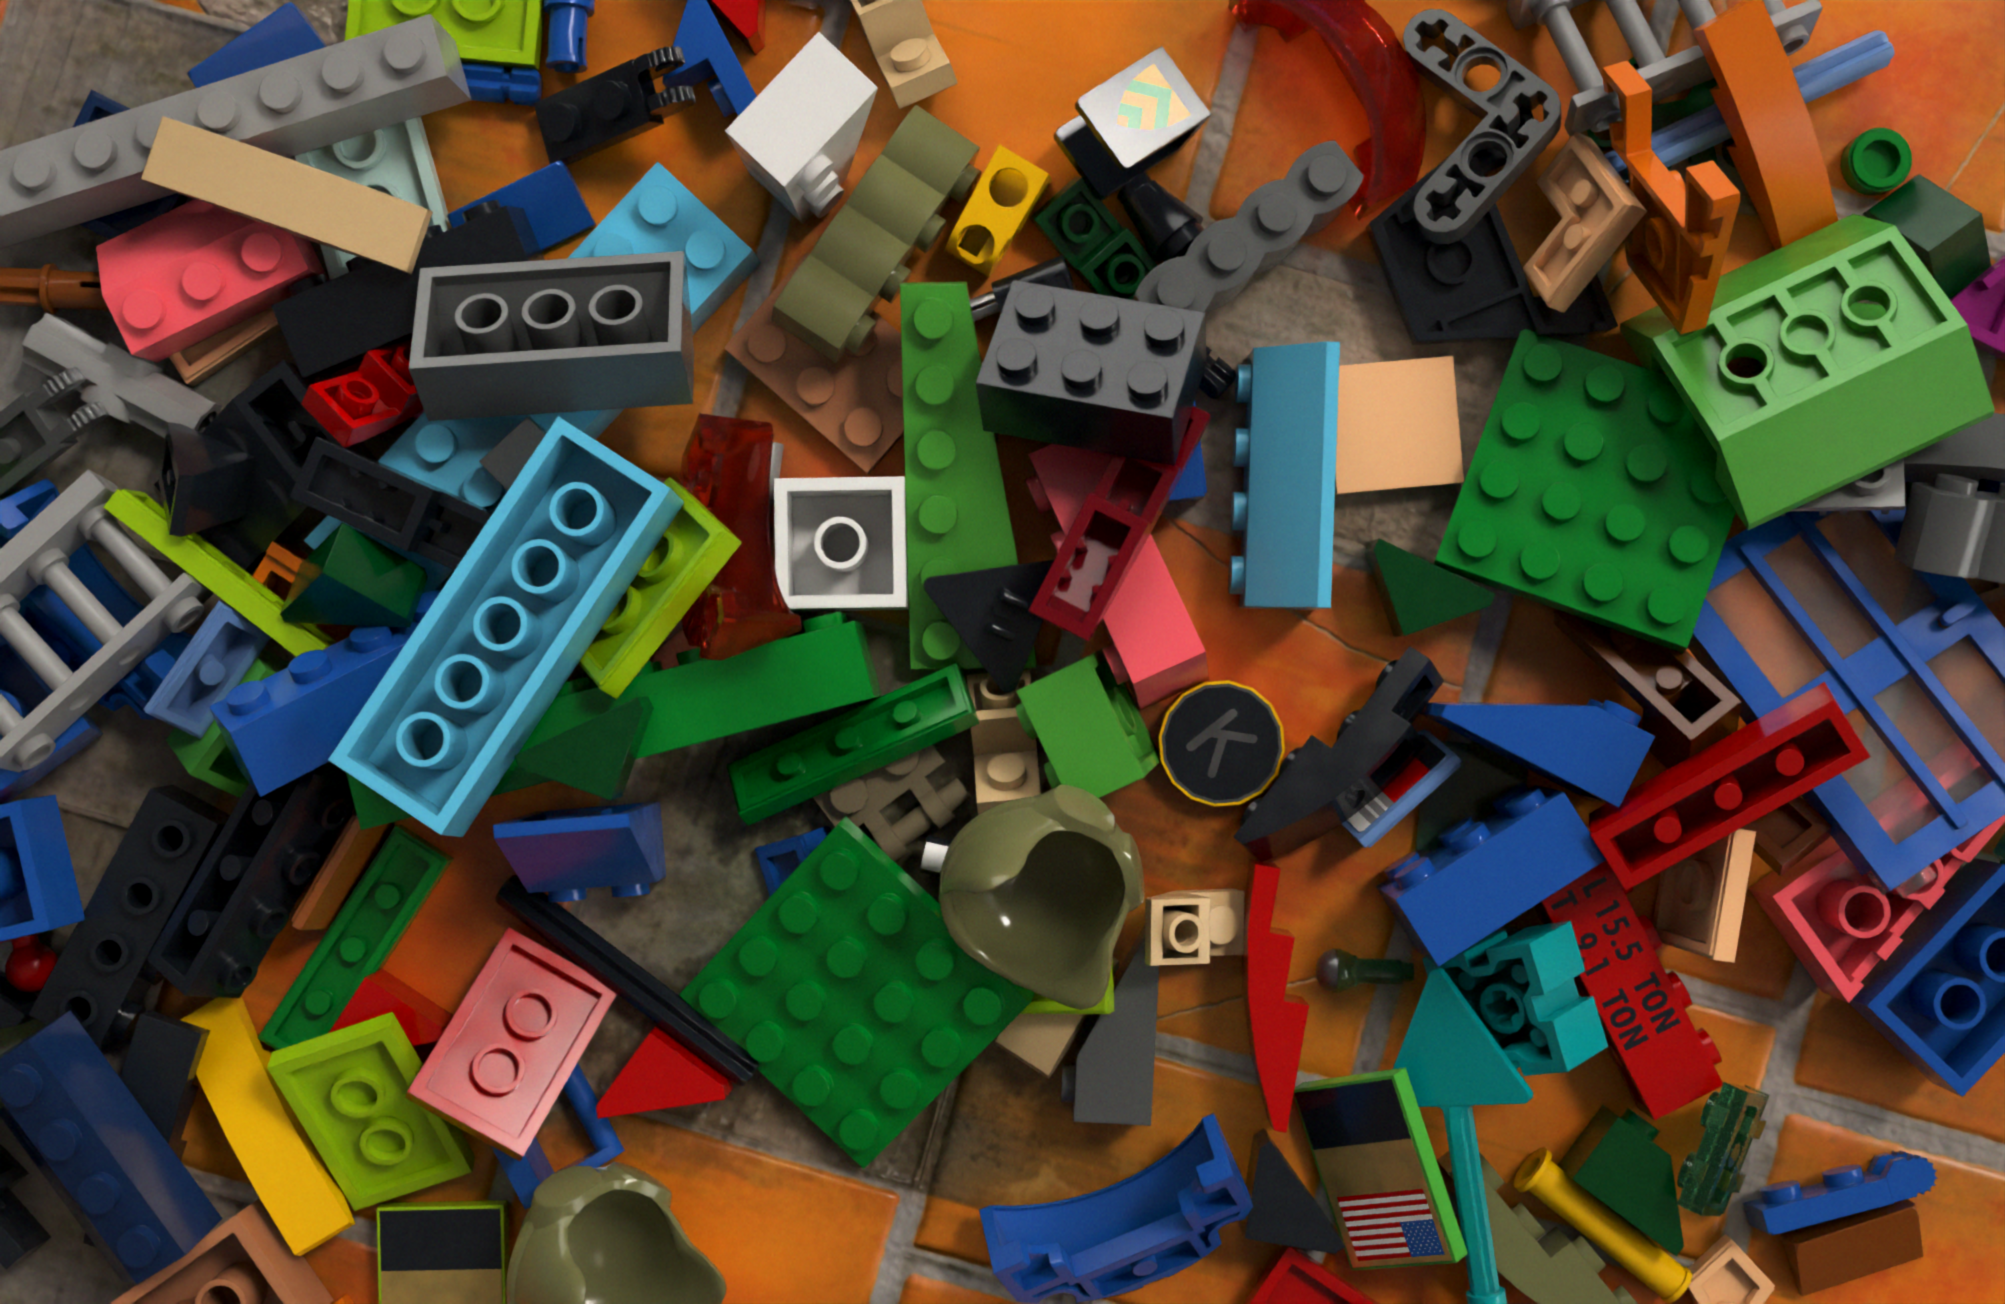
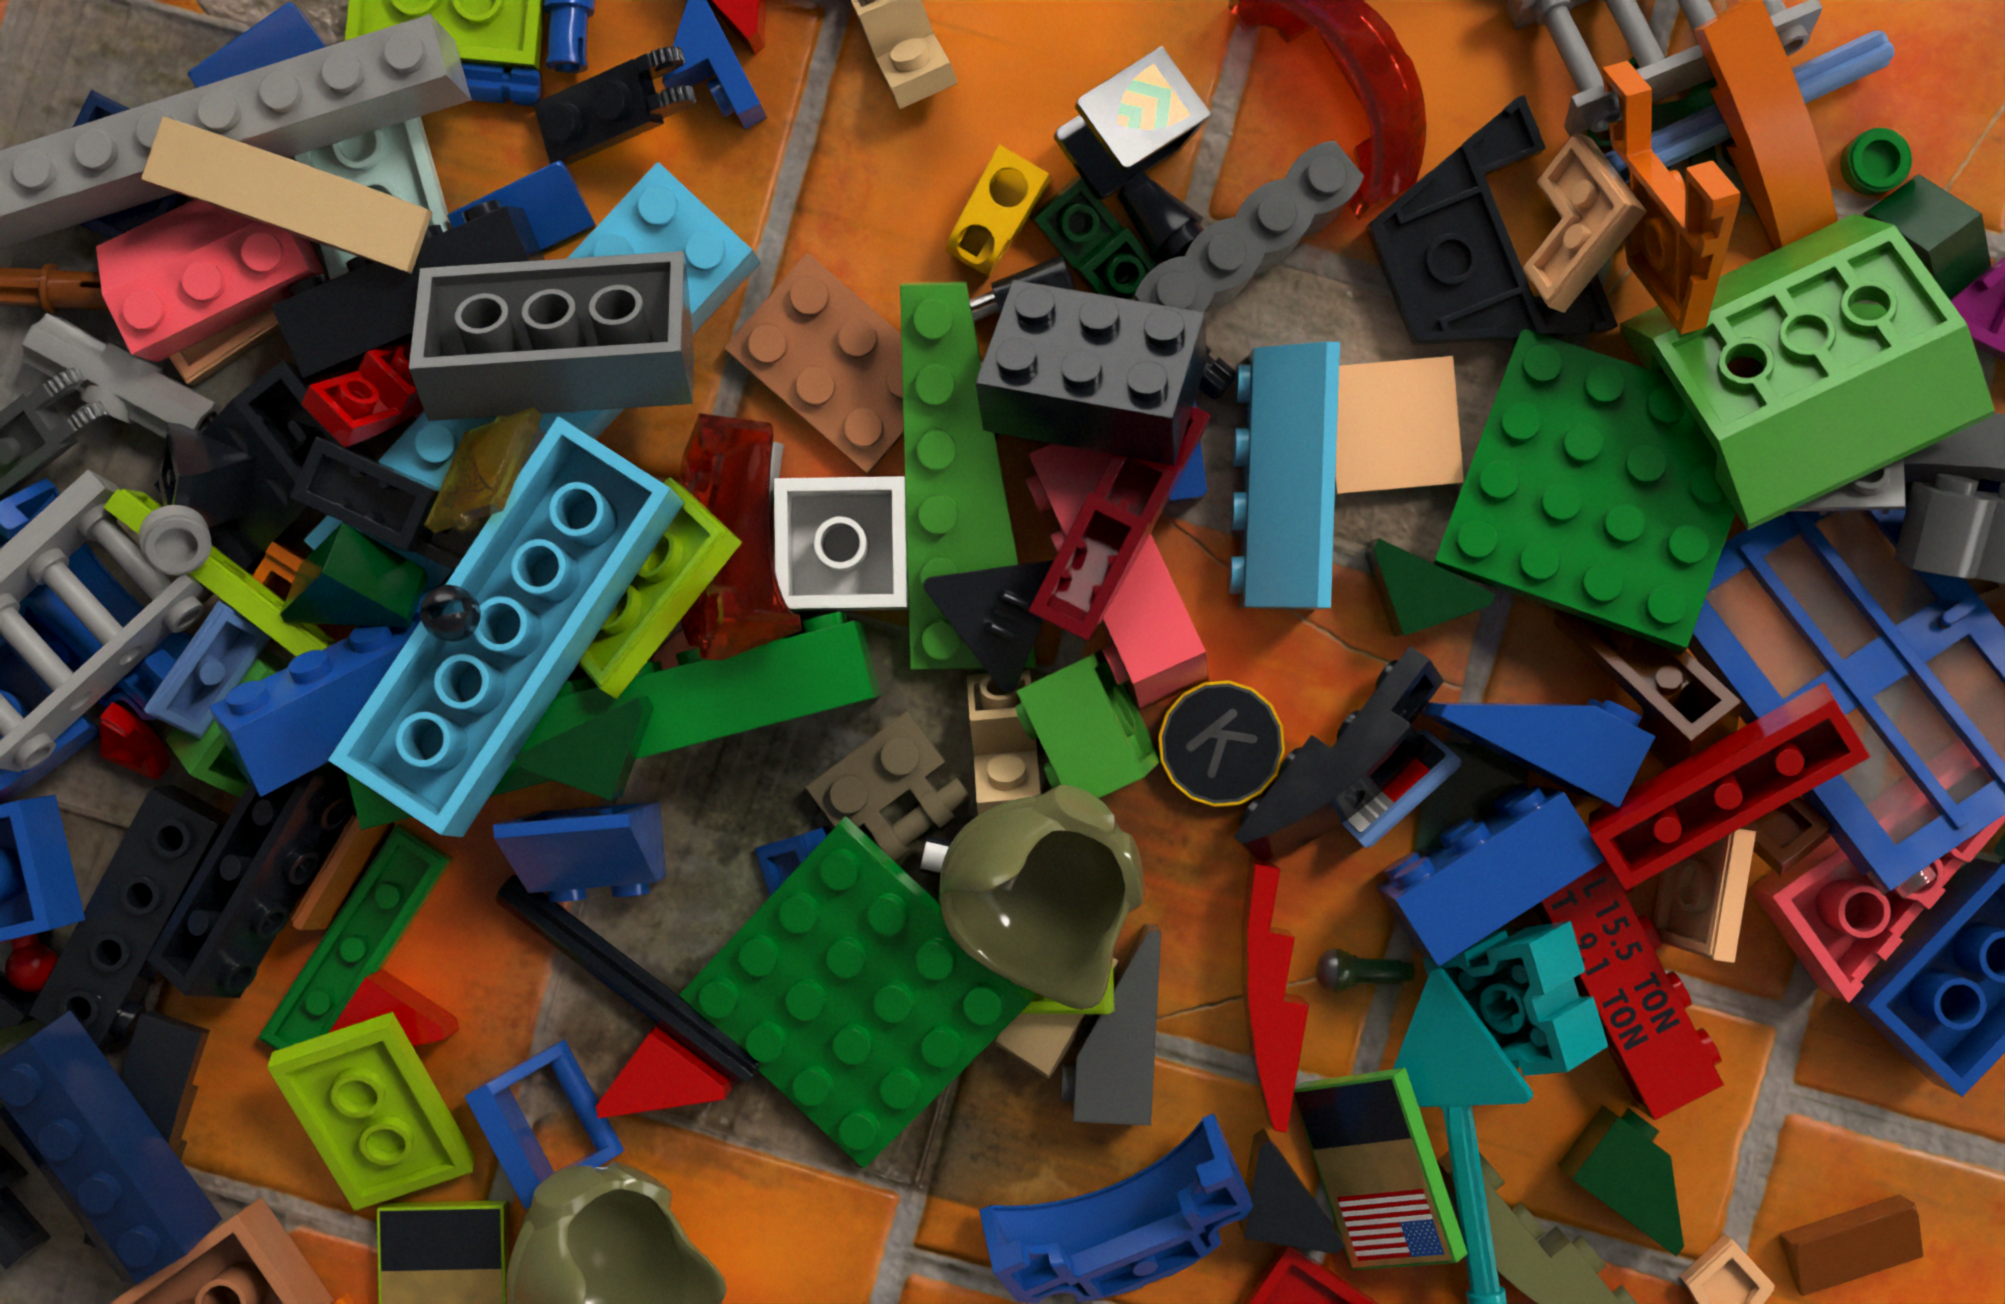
yellow slope [180,996,356,1256] -> none
plate [405,927,617,1162] -> none
white wedge [725,32,878,224] -> none
green tile [726,663,980,826] -> none
olive brick [771,105,981,363] -> none
tan slope [1145,889,1245,966] -> none
dark grey beam [1403,9,1562,244] -> none
yellow pin [1513,1147,1692,1303] -> none
clear green plate [1677,1082,1770,1216] -> none
blue hinge [1743,1151,1938,1235] -> none
none -> red tile [100,702,170,781]
none -> light grey tile [139,505,212,575]
none -> black hinge [420,585,481,642]
none -> clear yellow piece [425,407,543,533]

